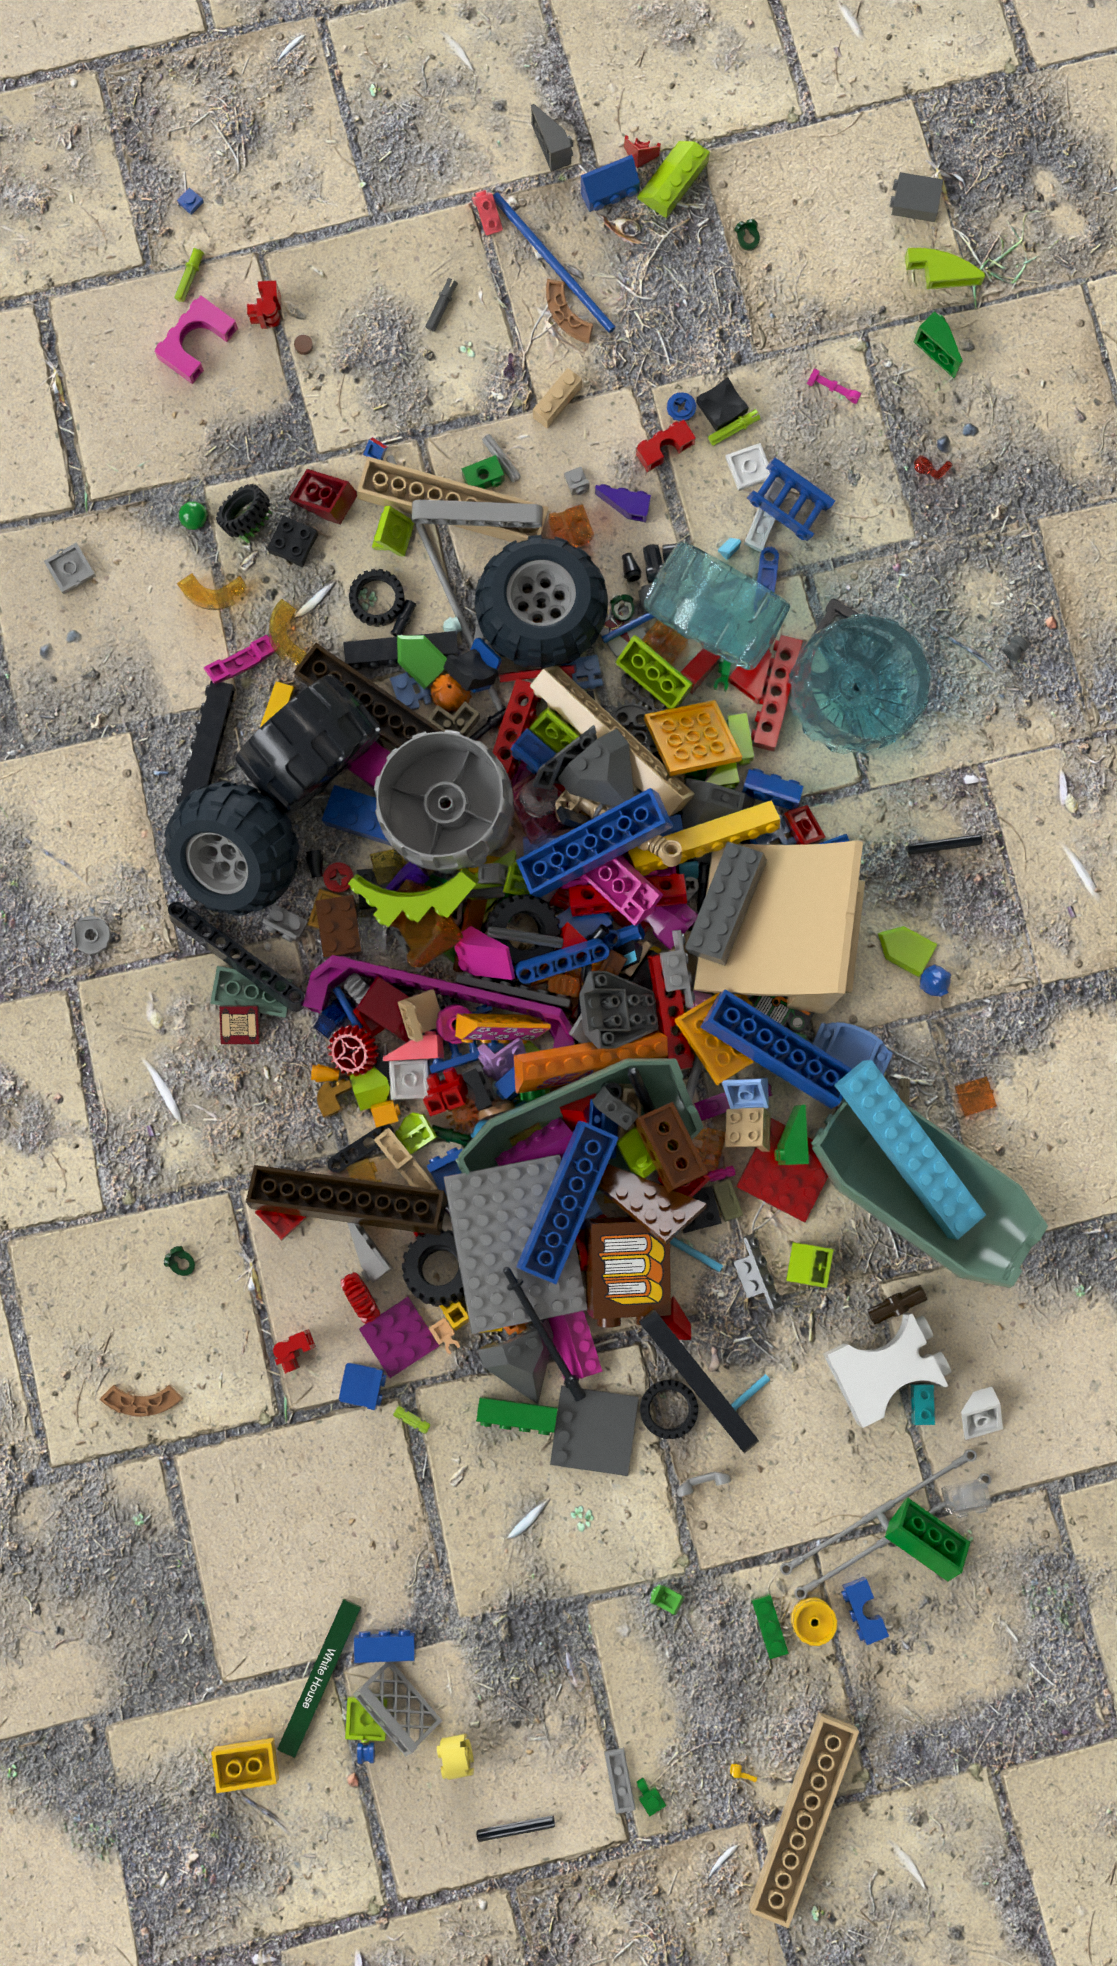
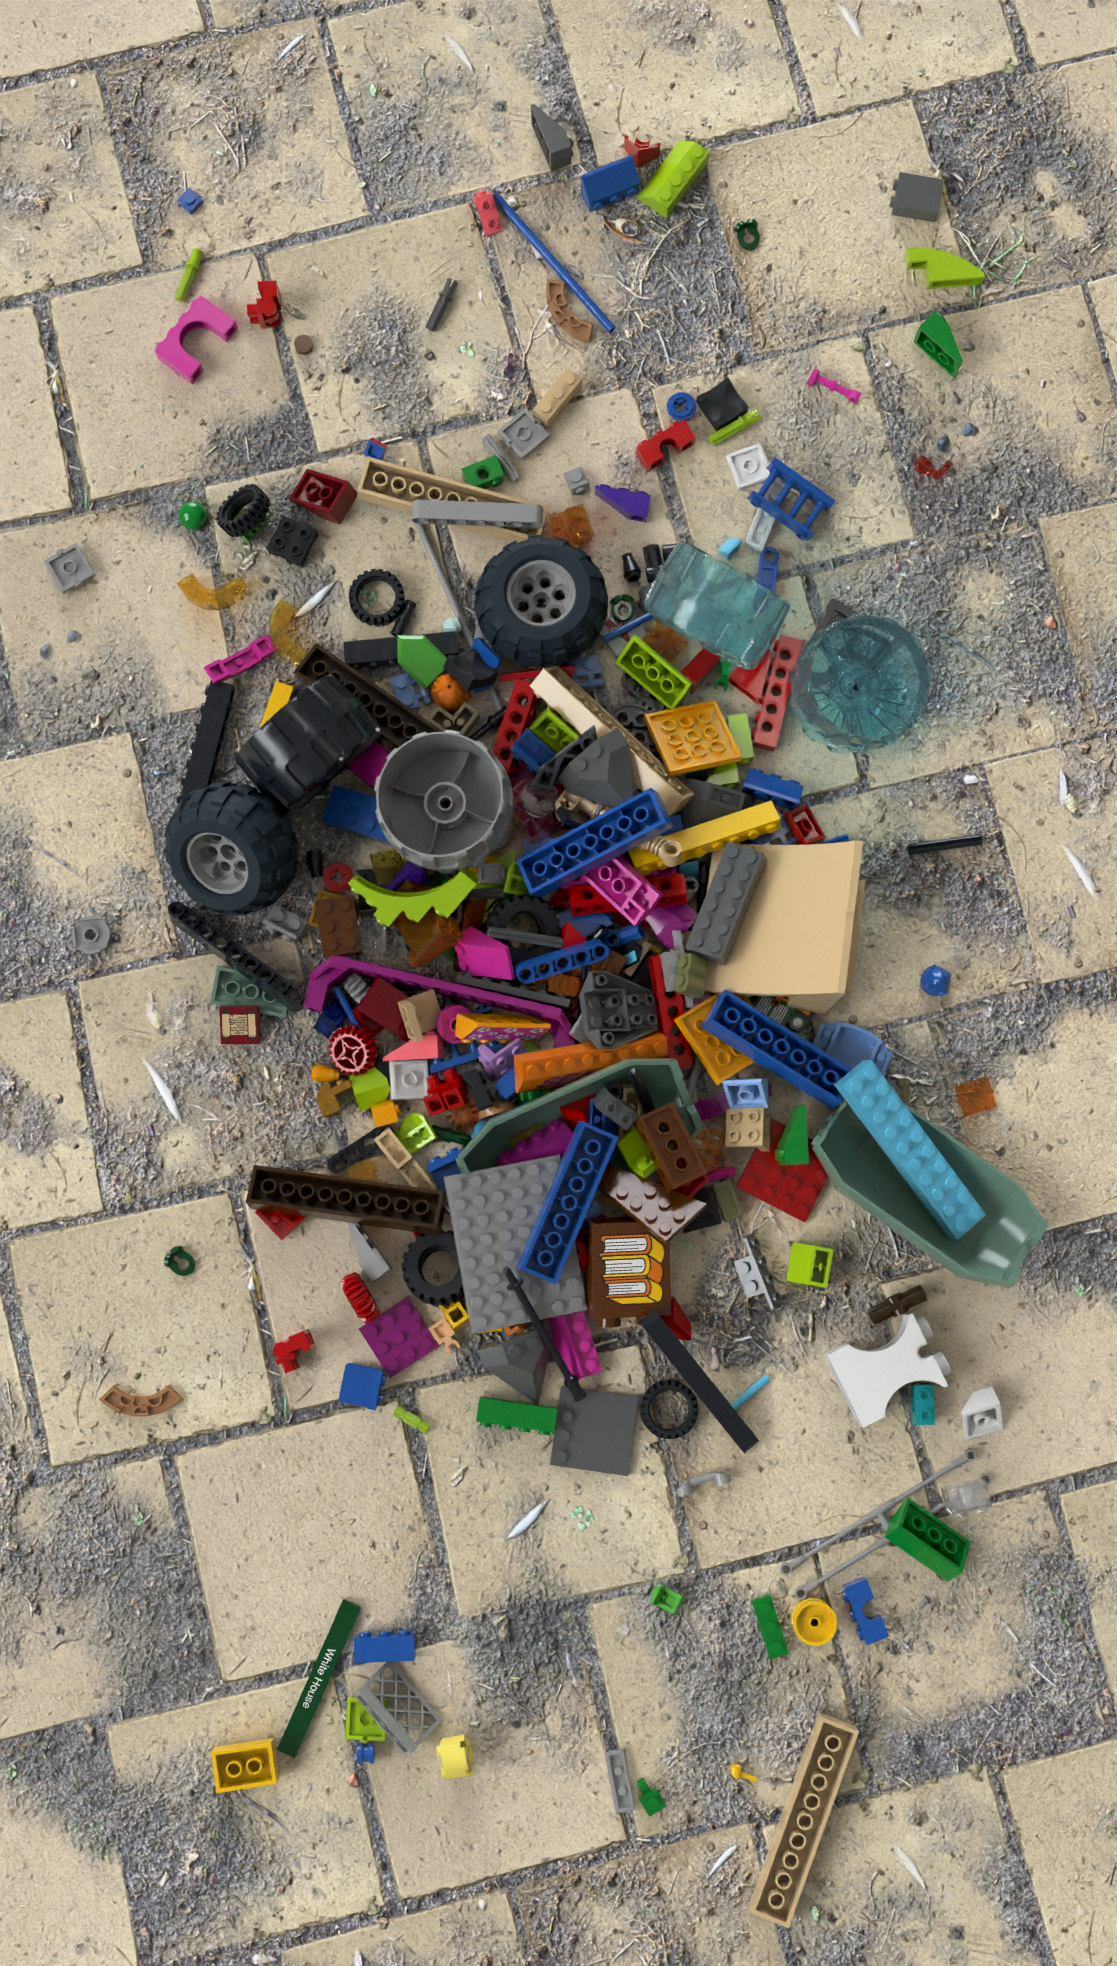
lime bracket [372,506,414,556] -> none
black axle [476,1816,555,1842] -> none
medium azure piece [670,1237,723,1272] -> none
lime tile [877,926,937,977] -> none
dark grey wheel [1002,635,1029,661] -> none
none -> light grey plate [497,408,550,461]
none -> olive brick [675,953,708,999]

